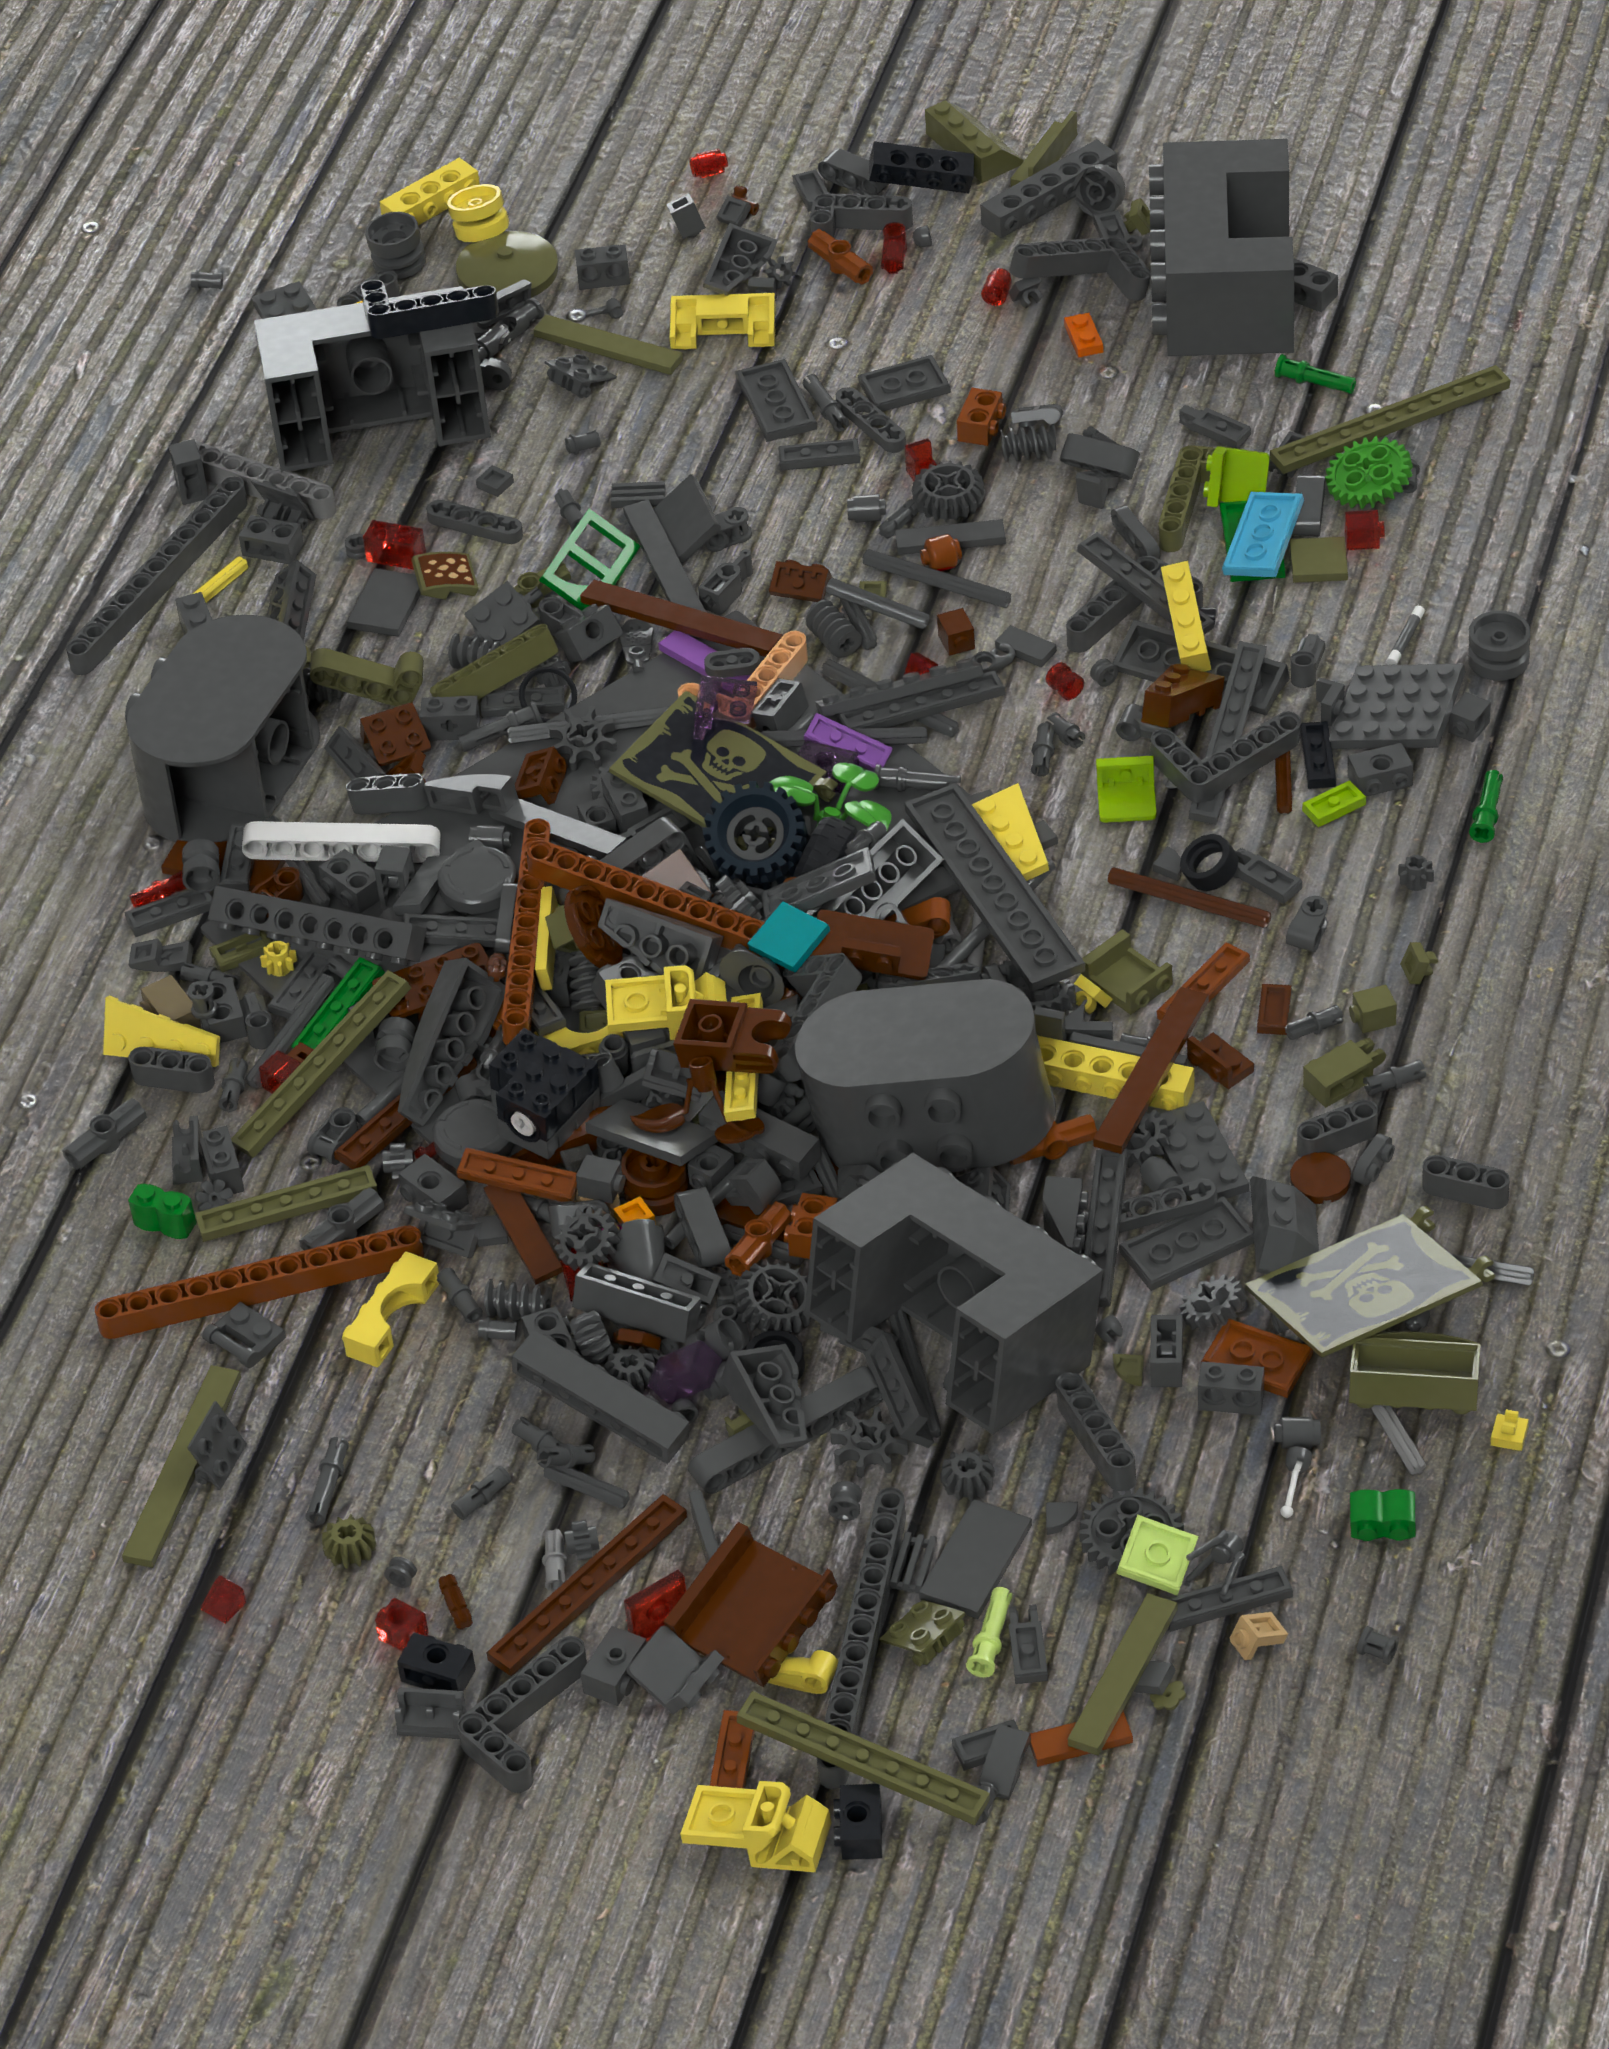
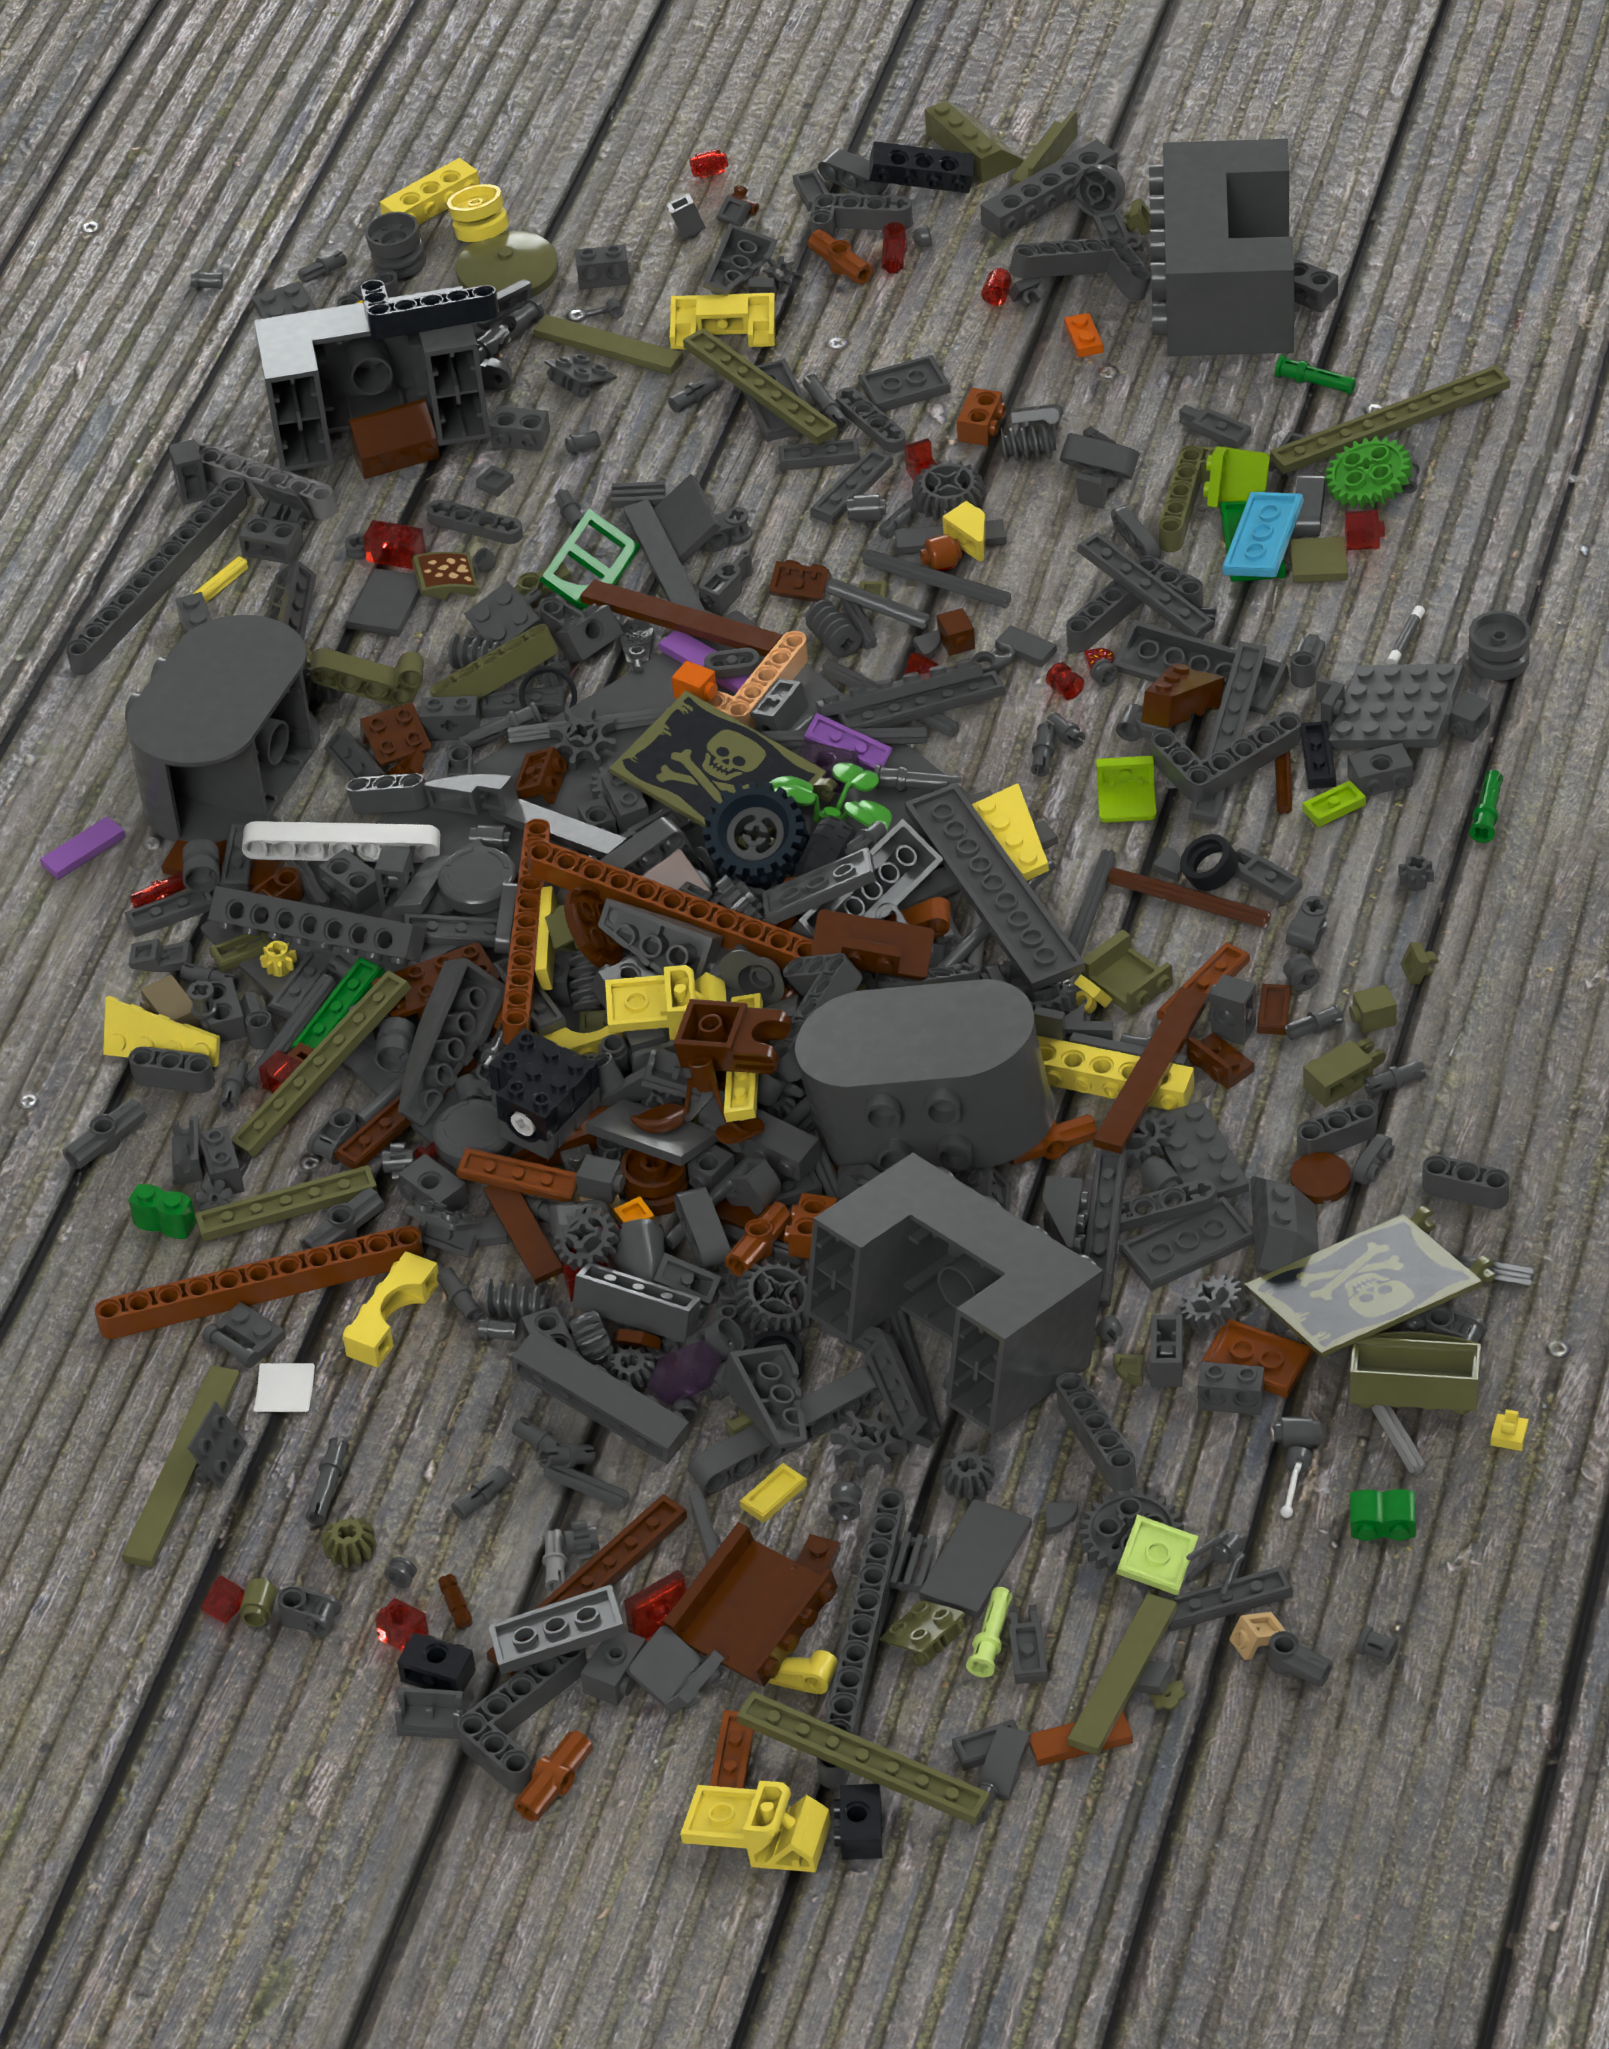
reddish brown axle [485,953,508,982] -> none
clear purple bracket [693,675,757,740] -> none
teal tile [747,901,830,973] -> none
light yellow arch [1161,561,1212,672] -> none
none -> medium lavender tile [40,816,126,880]
none -> olive brick [240,1578,278,1627]
none -> white sticker [254,1363,315,1412]
none -> dark grey piece [277,1586,342,1637]
none -> dark grey axle [298,250,347,283]
none -> reddish brown slope [349,399,440,479]
none -> dark grey piece [442,743,475,778]
none -> dark grey hinge [472,548,496,572]
none -> dark grey plate [488,1584,626,1675]
none -> dark grey brick [489,406,550,451]
none -> dark orange piece [514,1730,593,1822]
none -> dark grey pin [668,374,719,413]
none -> orange brick [671,660,718,702]
none -> olive plate [683,328,838,445]
none -> light yellow tile [740,1463,807,1524]
none -> reddish brown plate [796,1534,840,1575]
none -> dark grey tile [810,449,893,525]
none -> dark grey tile [913,630,941,662]
none -> light yellow slope [942,501,986,562]
none -> dark grey axle [1068,849,1116,978]
none -> clear red tile [1084,648,1114,673]
none -> dark grey brick [1208,974,1256,1045]
none -> dark grey piece [1267,1631,1334,1687]
none -> dark grey wheel [1283,954,1320,991]
none -> dark grey piece [1424,1305,1487,1343]

